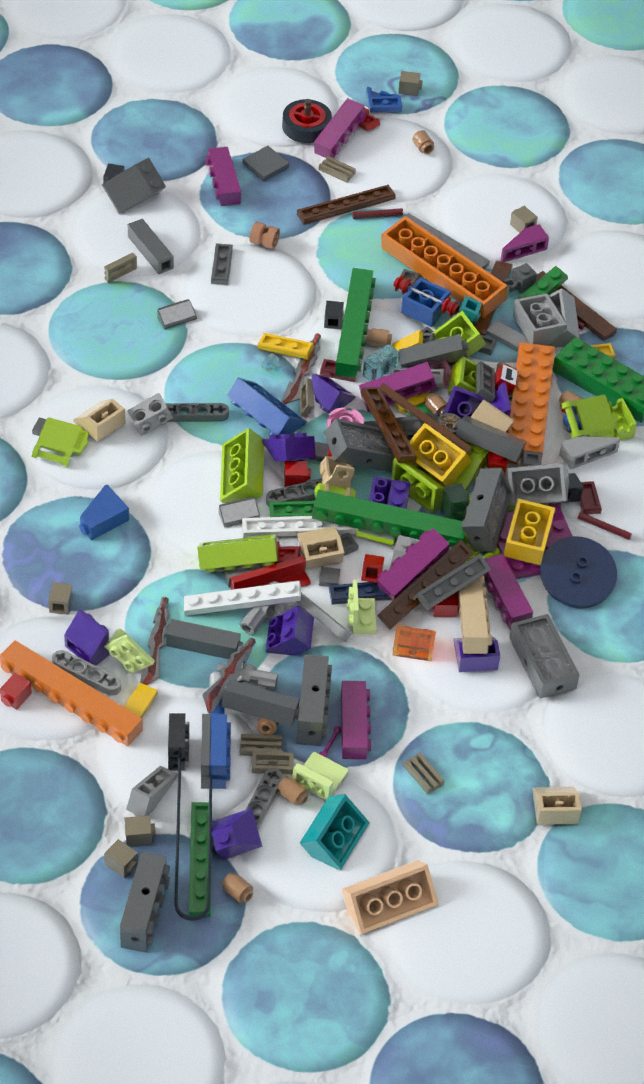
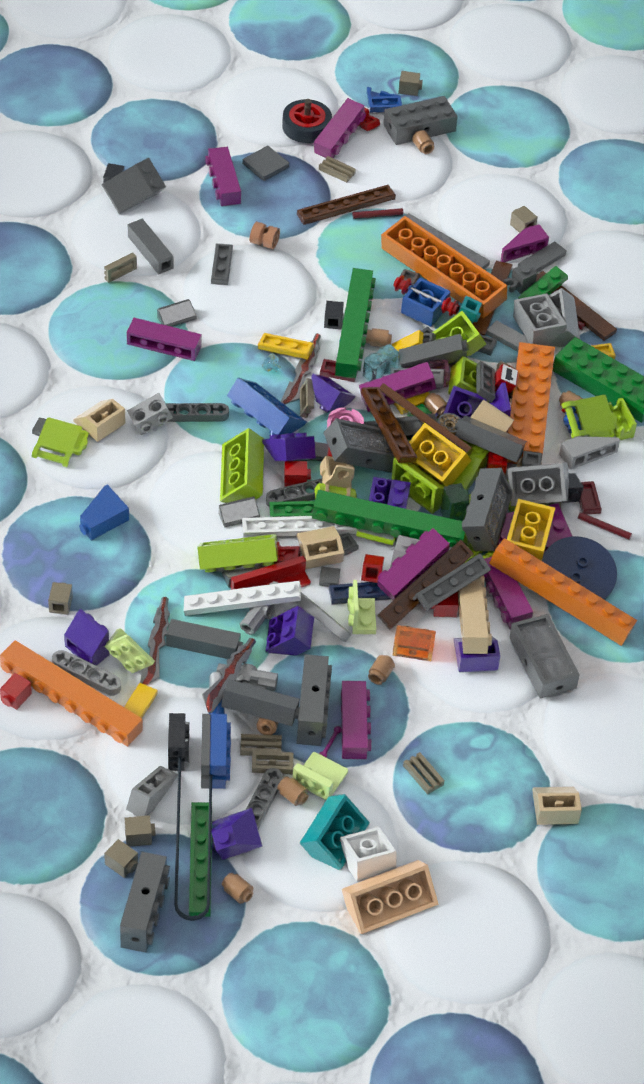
none -> magenta brick [126,317,202,361]
none -> white slope [340,827,396,882]
none -> medium nougat brick [368,655,395,685]
none -> dark grey brick [383,96,458,145]
none -> orange brick [489,538,637,646]
none -> dark grey tile [518,241,567,273]

